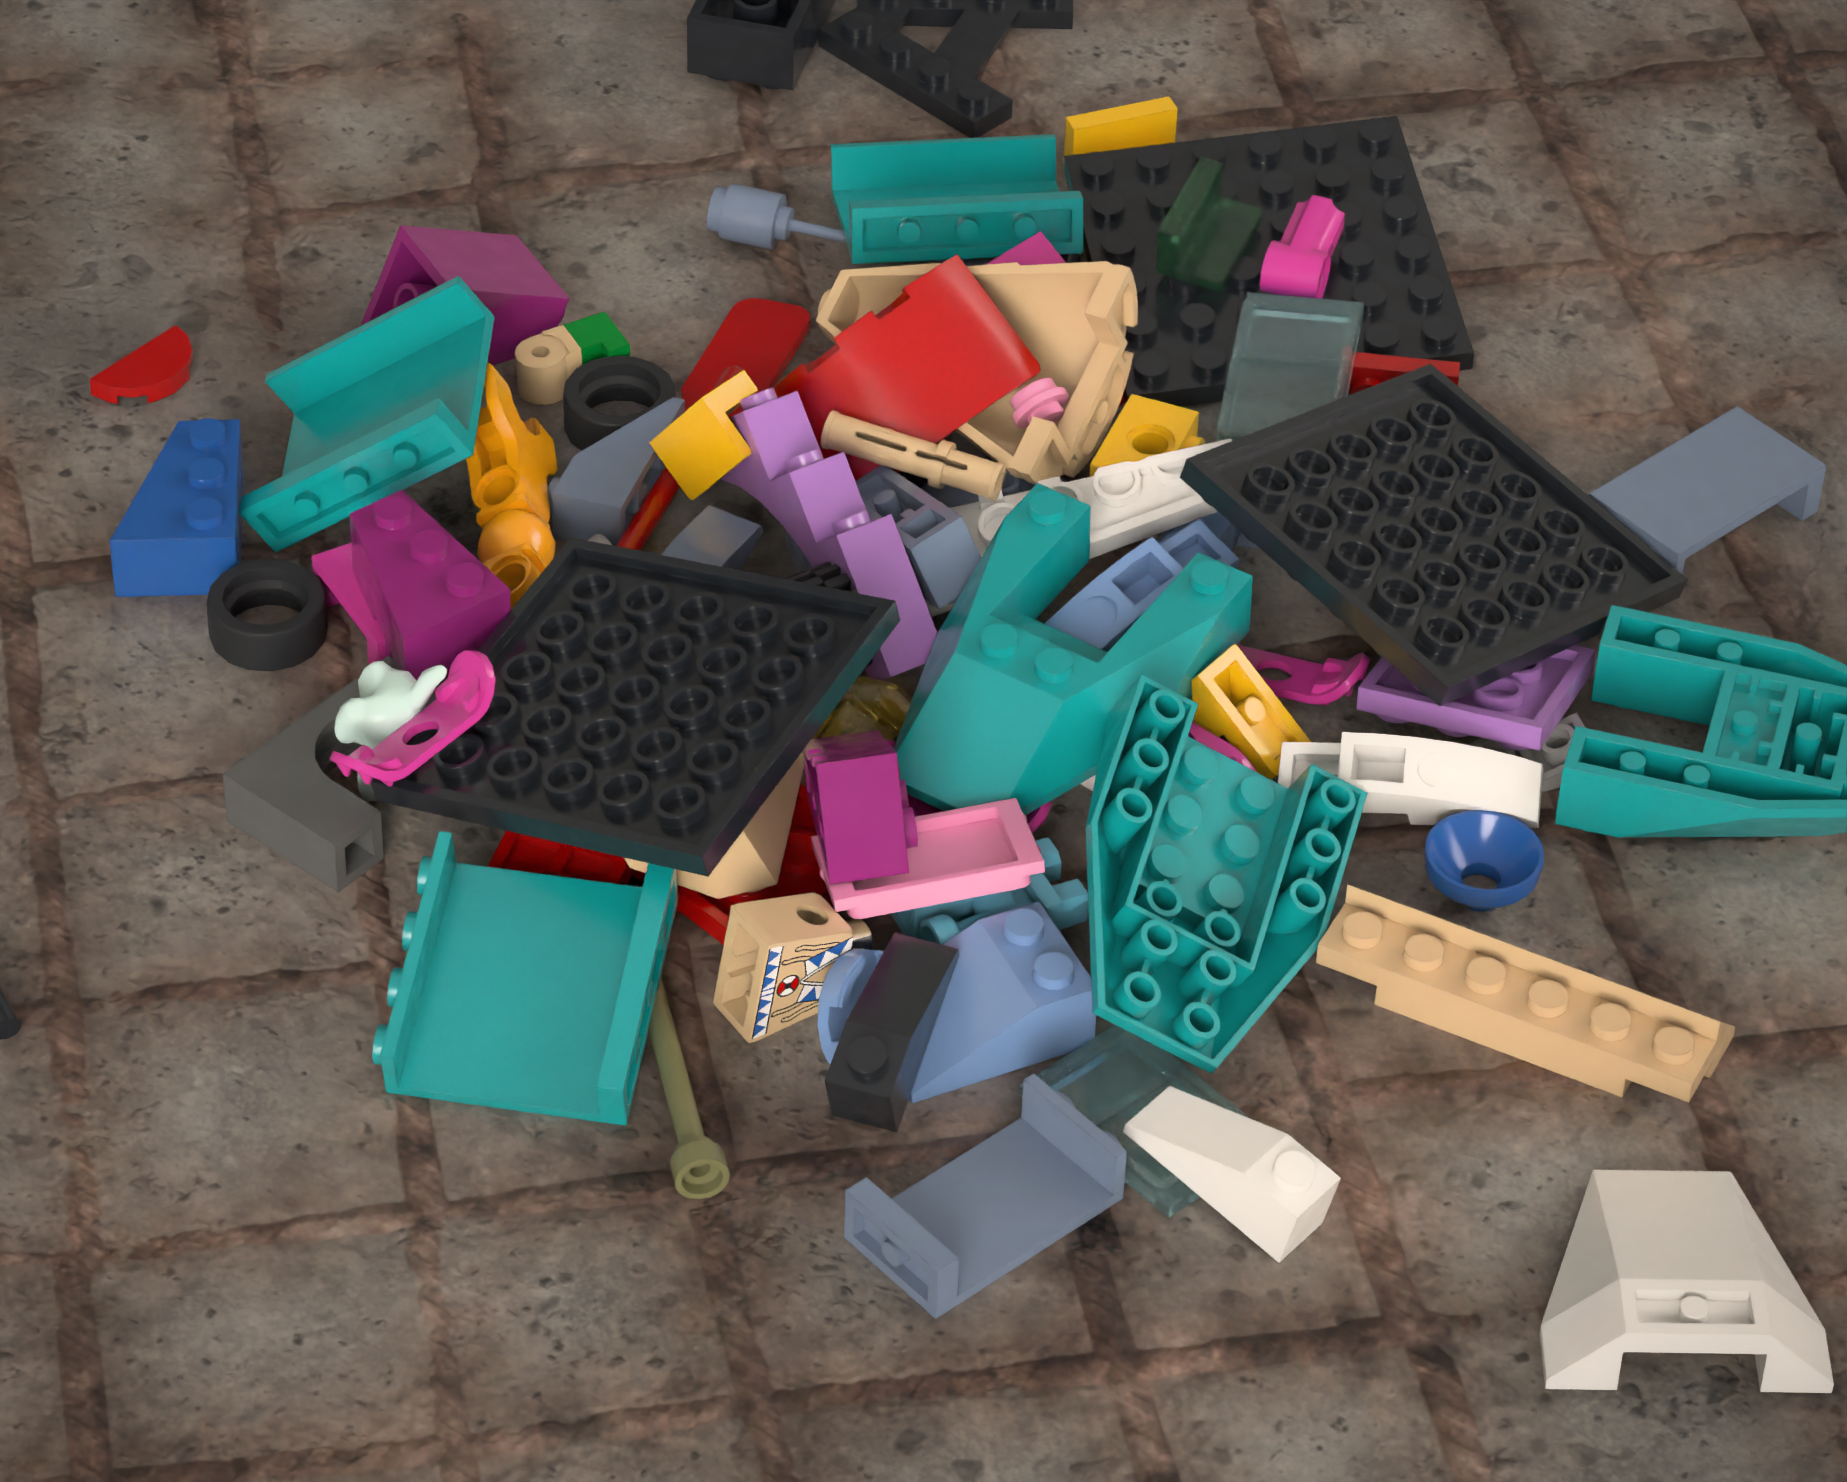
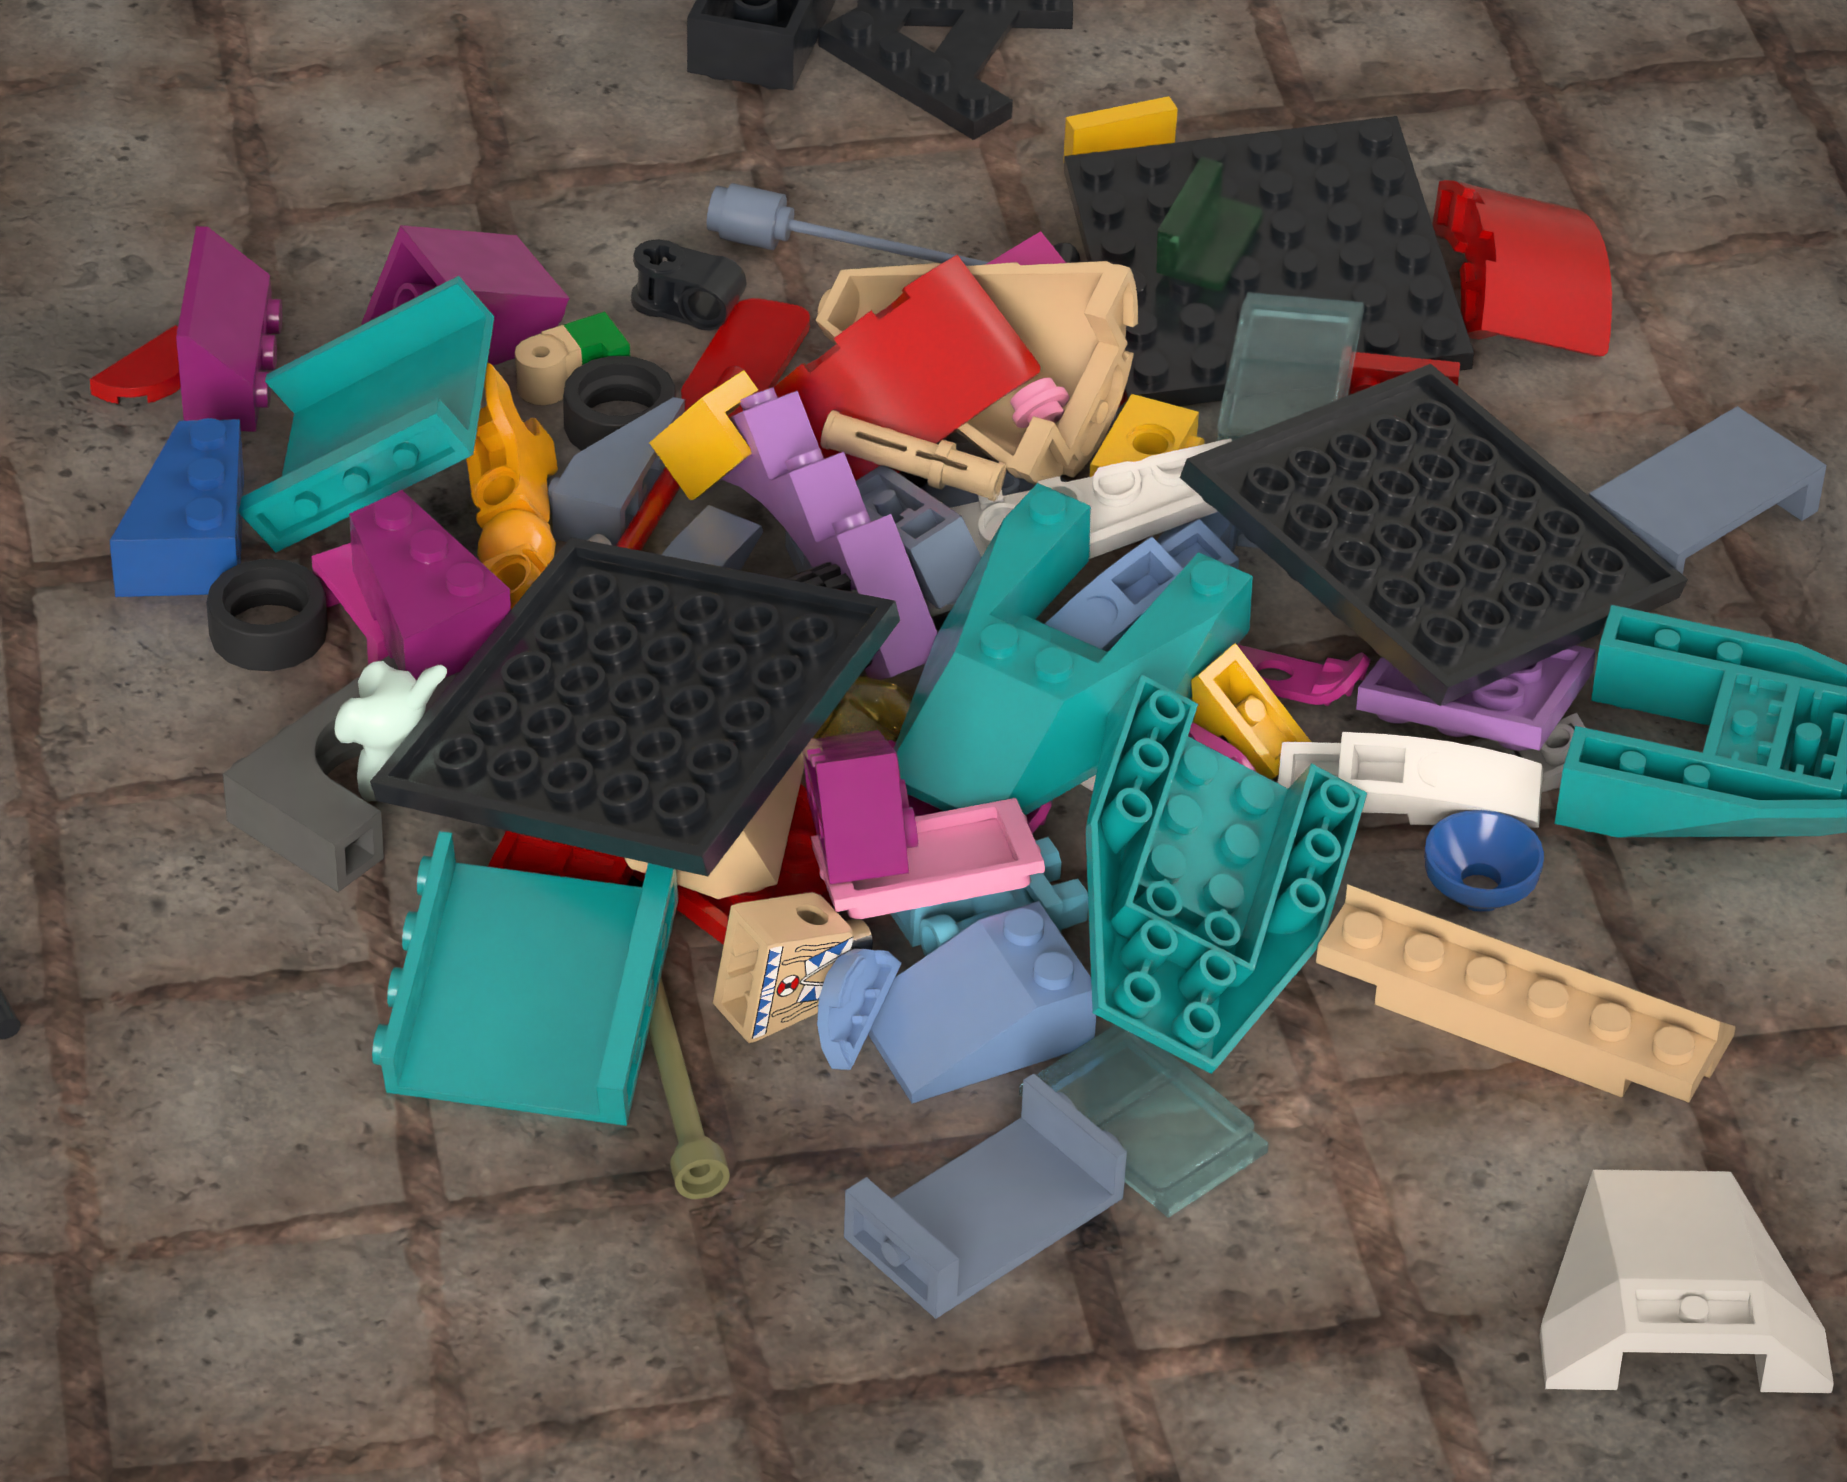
dark pink piece [329,650,495,787] -> none
black slope [824,933,959,1133] -> none
teal panel [830,134,1083,264] -> none
white slope [1123,1086,1341,1263] -> none
dark pink piece [1260,195,1345,305] -> none
none -> magenta slope [176,226,283,432]
none -> black piece [631,239,747,331]
none -> red panel [1432,180,1612,357]

